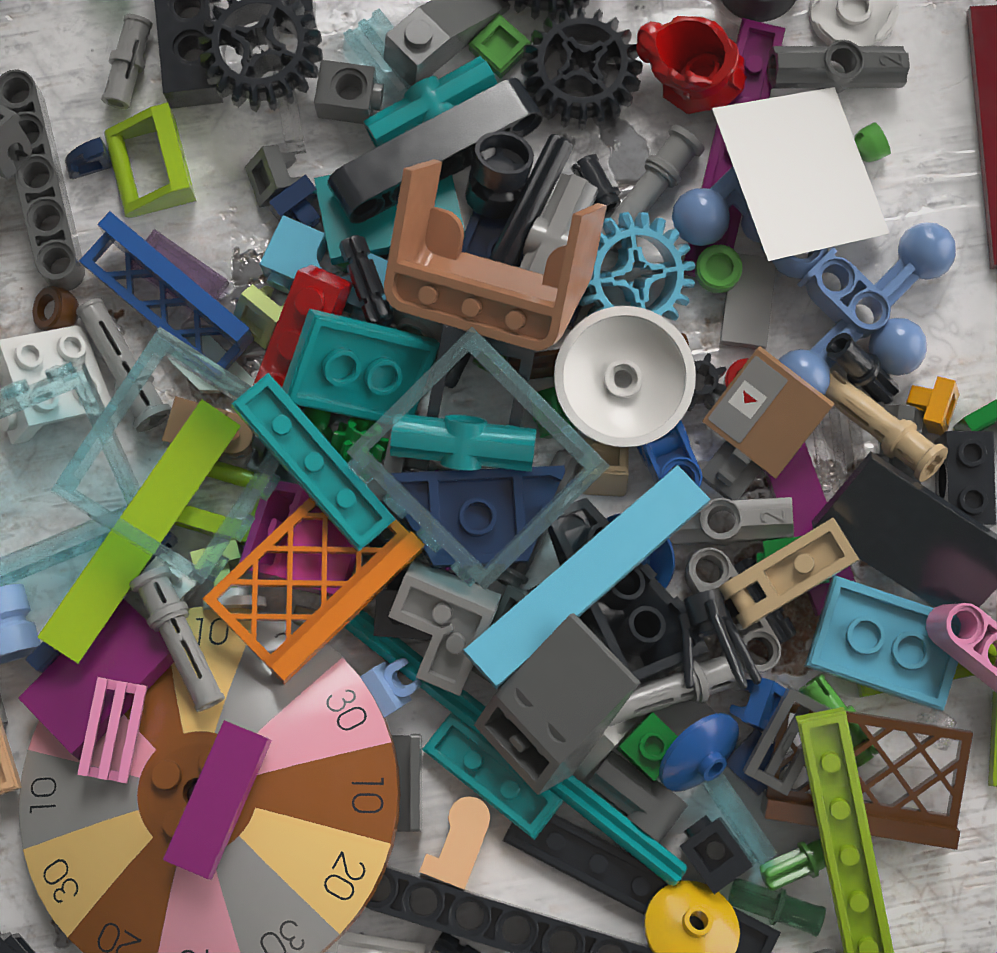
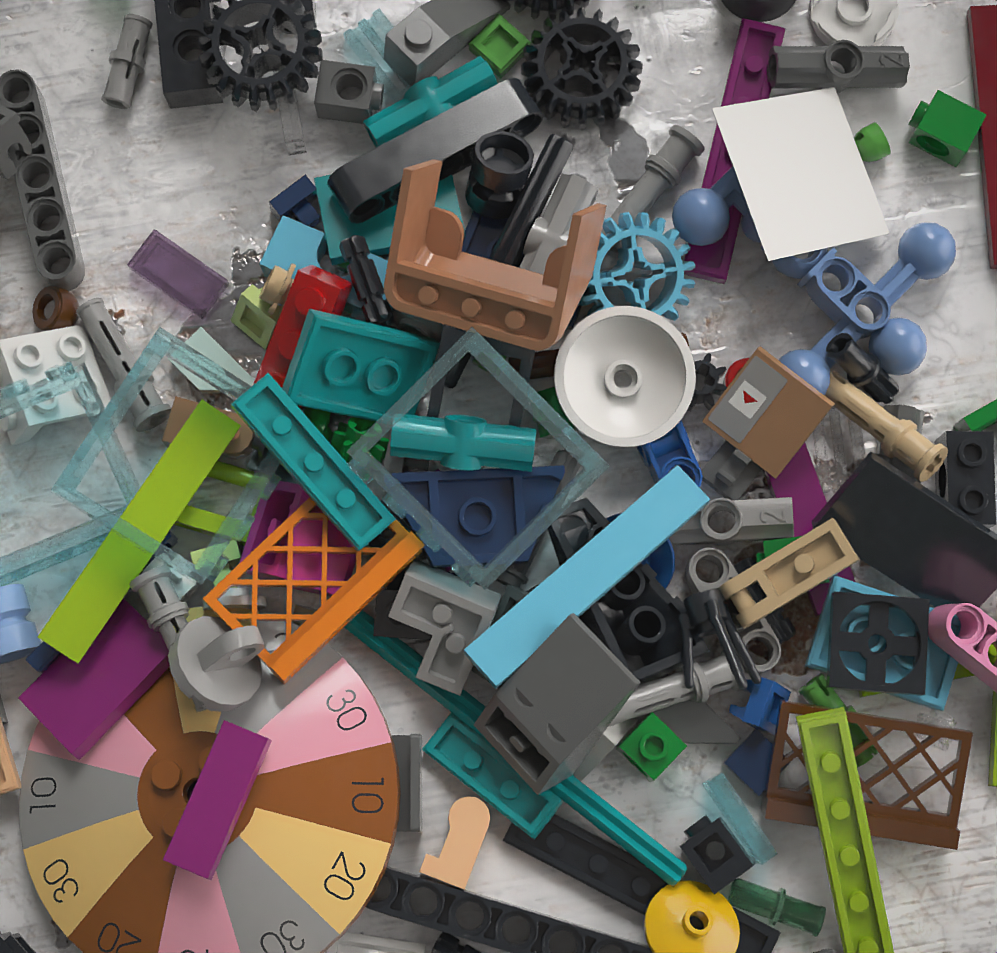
dark blue tile [65,137,112,179] -> none
bright pink tile [77,677,148,784] -> none
blue fence [79,211,255,380] -> none
lime tile [104,102,197,218] -> none
dark grey tile [245,145,301,208] -> none
light blue tile [360,658,422,718] -> none
black pin [571,154,621,214] -> none
tan slope [580,438,629,497] -> none
dark grey piece [587,751,688,843] -> none
red piece [636,16,747,114] -> none
blue dish [659,713,739,792] -> none
bright green tile [695,245,742,293] -> none
light grey tile [719,253,776,349] -> none
dark grey tile [743,685,831,796] -> none
bright green axle [759,838,826,891] -> none
light orange tile [906,376,960,436] -> none
none -> light grey tile [168,616,265,712]
none -> tan plate [259,263,296,315]
none -> black piece [826,591,930,696]
none -> green brick [908,90,986,167]

